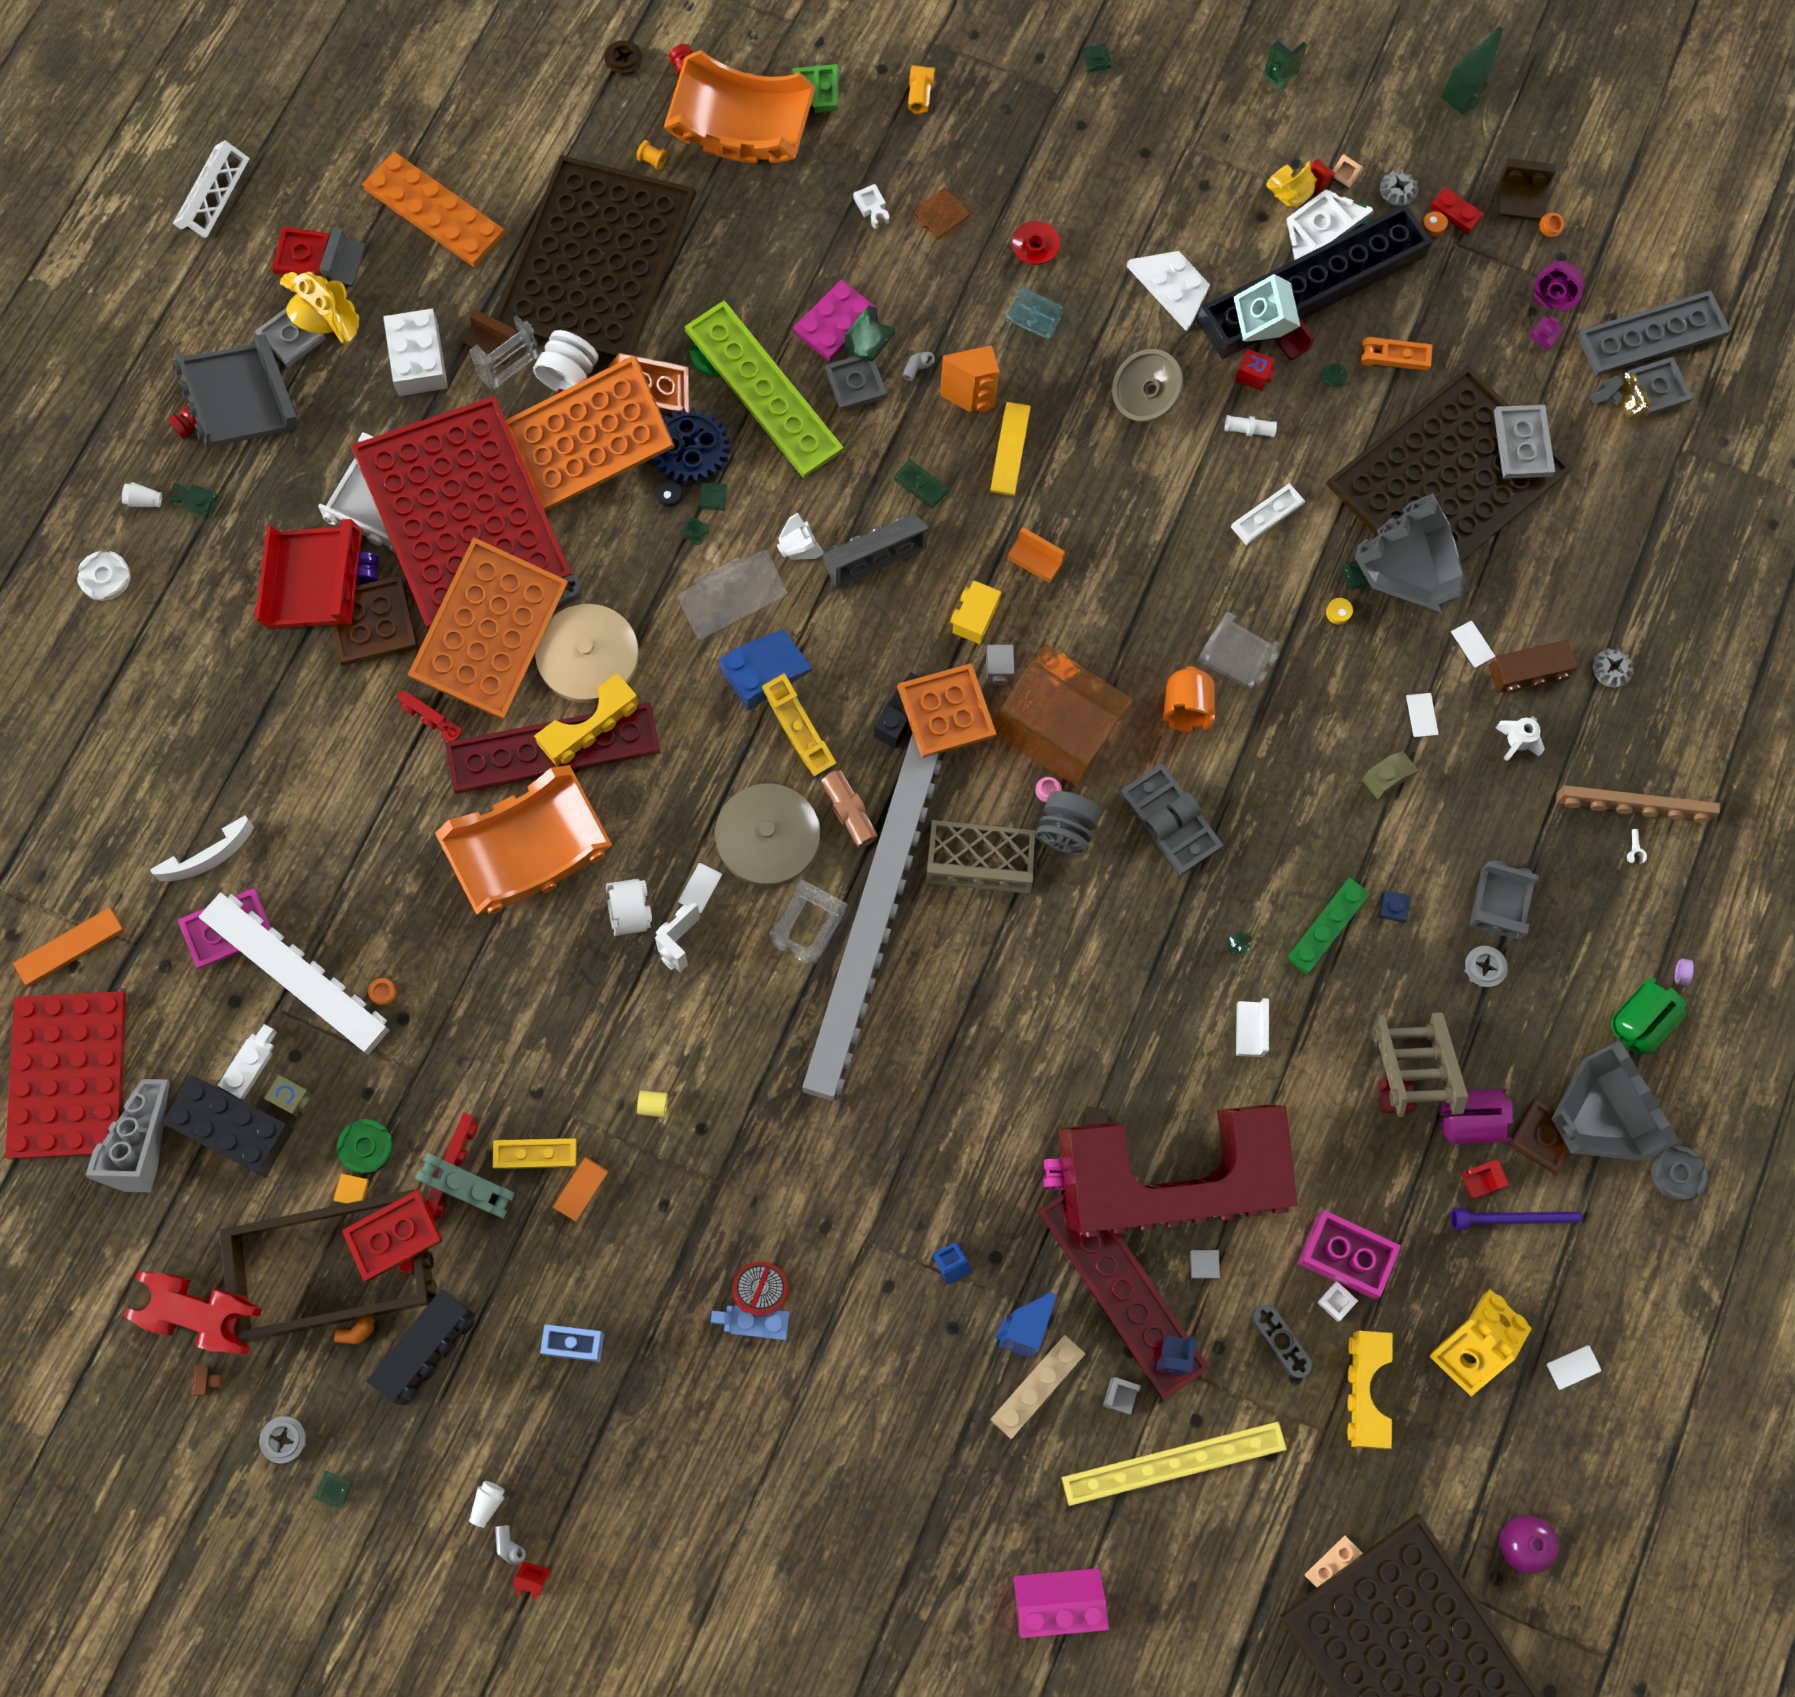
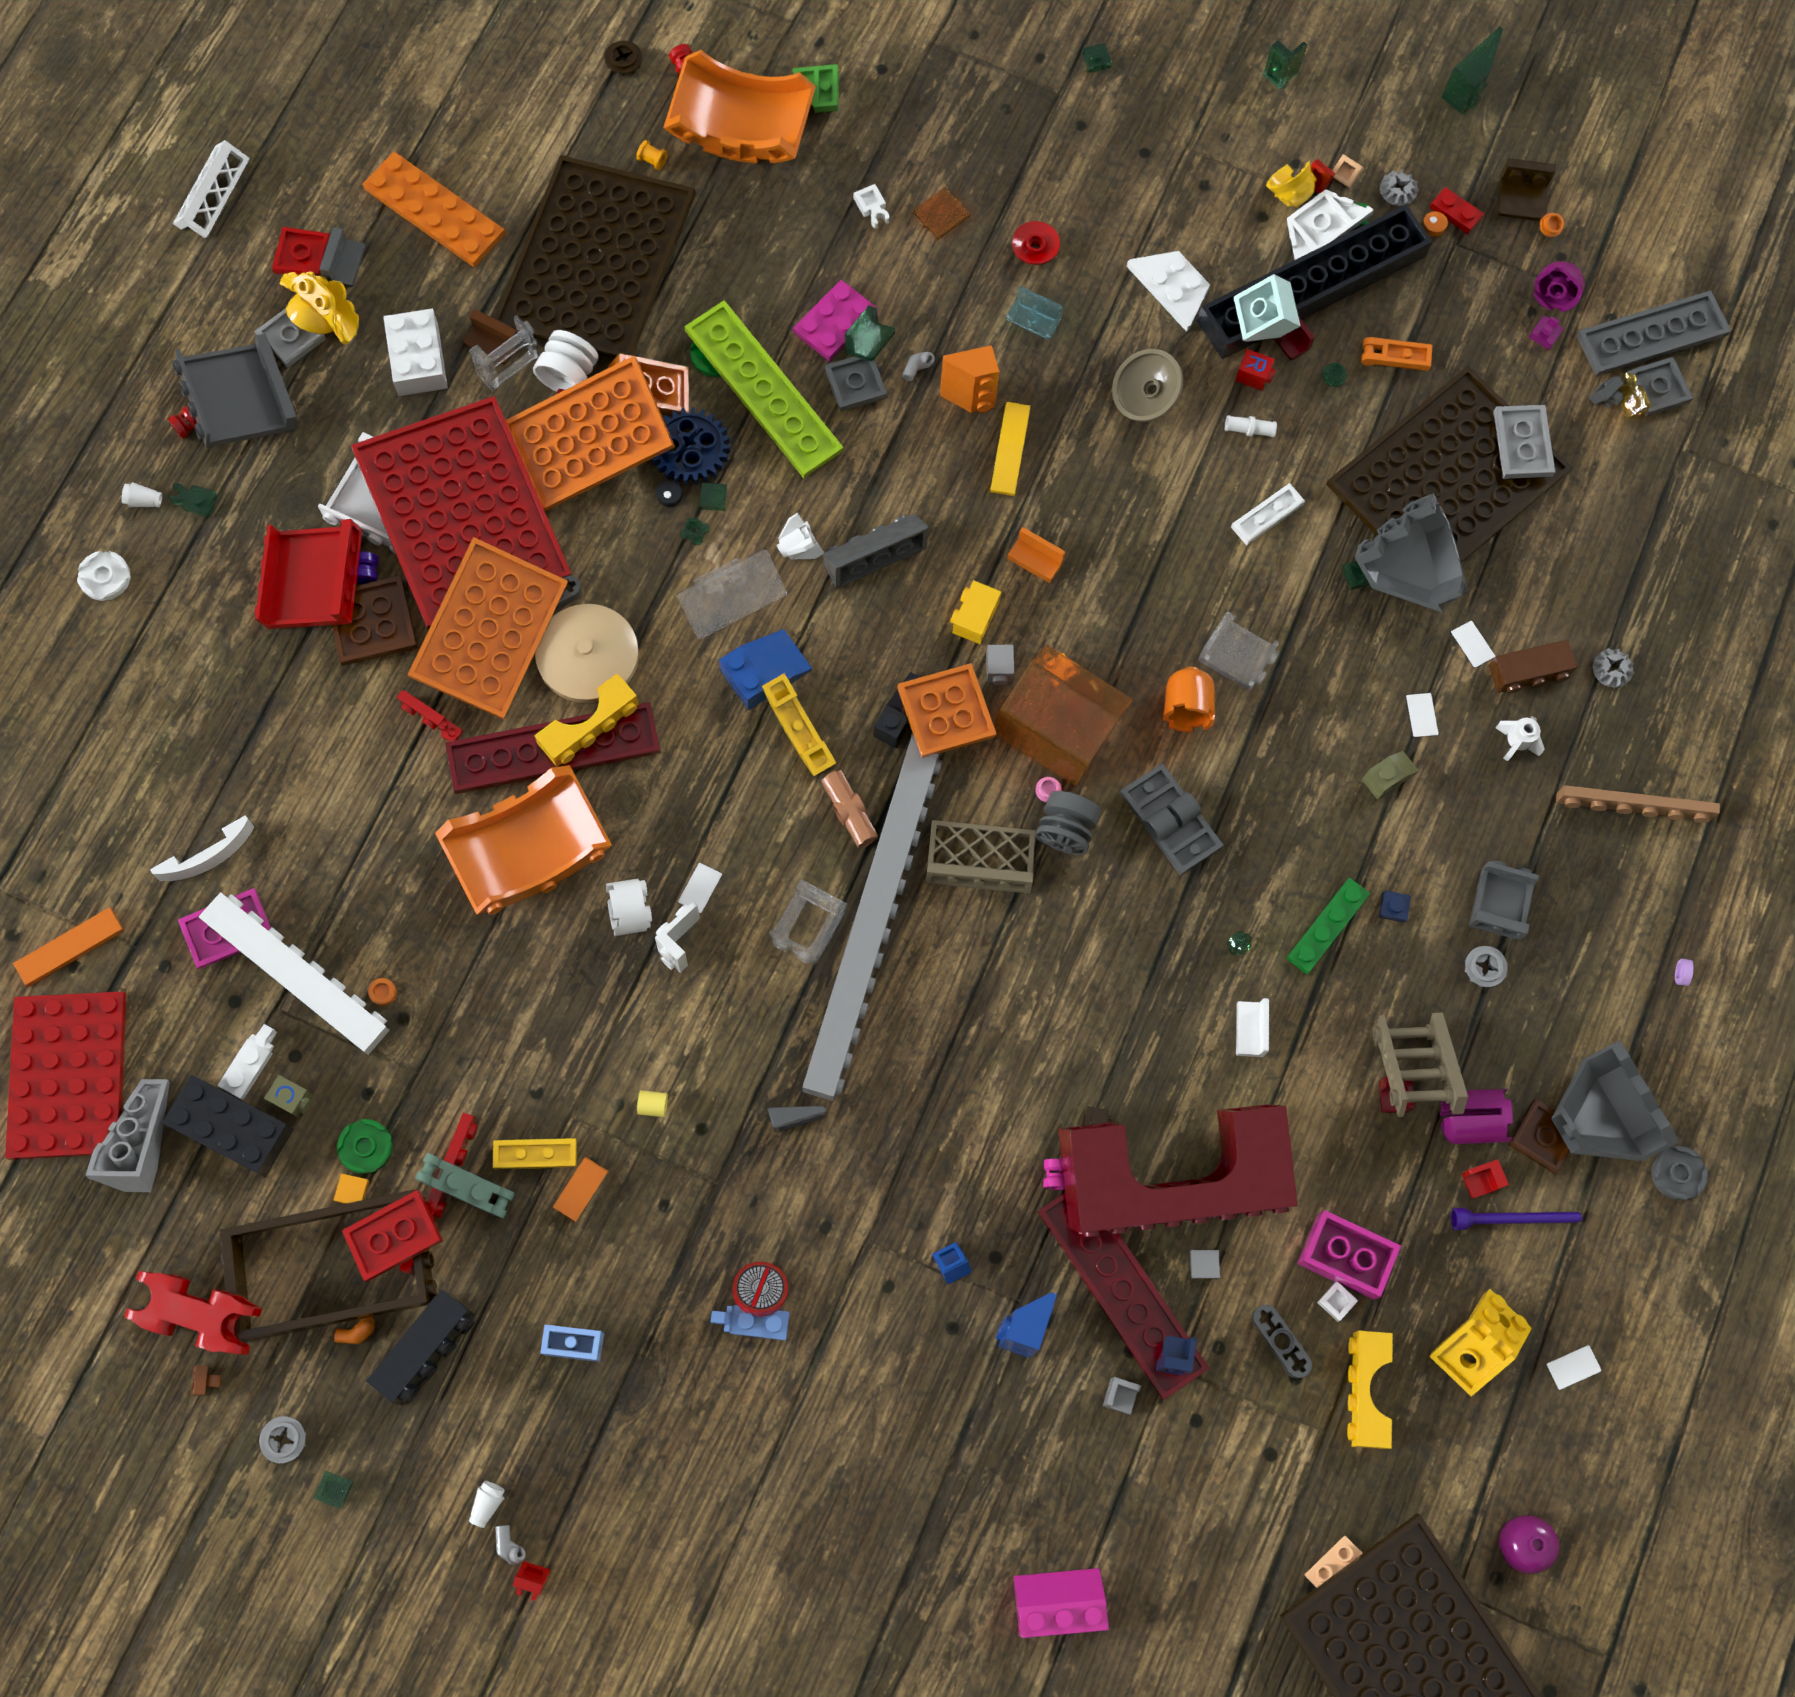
dark tan dish [715,783,820,886] -> none
clear green plate [894,459,948,509] -> none
light orange piece [908,65,935,114] -> none
tan plate [990,1335,1085,1439] -> none
light yellow tile [1061,1422,1287,1506] -> none
yellow tile [1326,598,1353,625] -> none
green cylinder [1610,978,1689,1055] -> none
white hand [1627,829,1647,864] -> none
none -> dark grey slope [768,1106,826,1133]

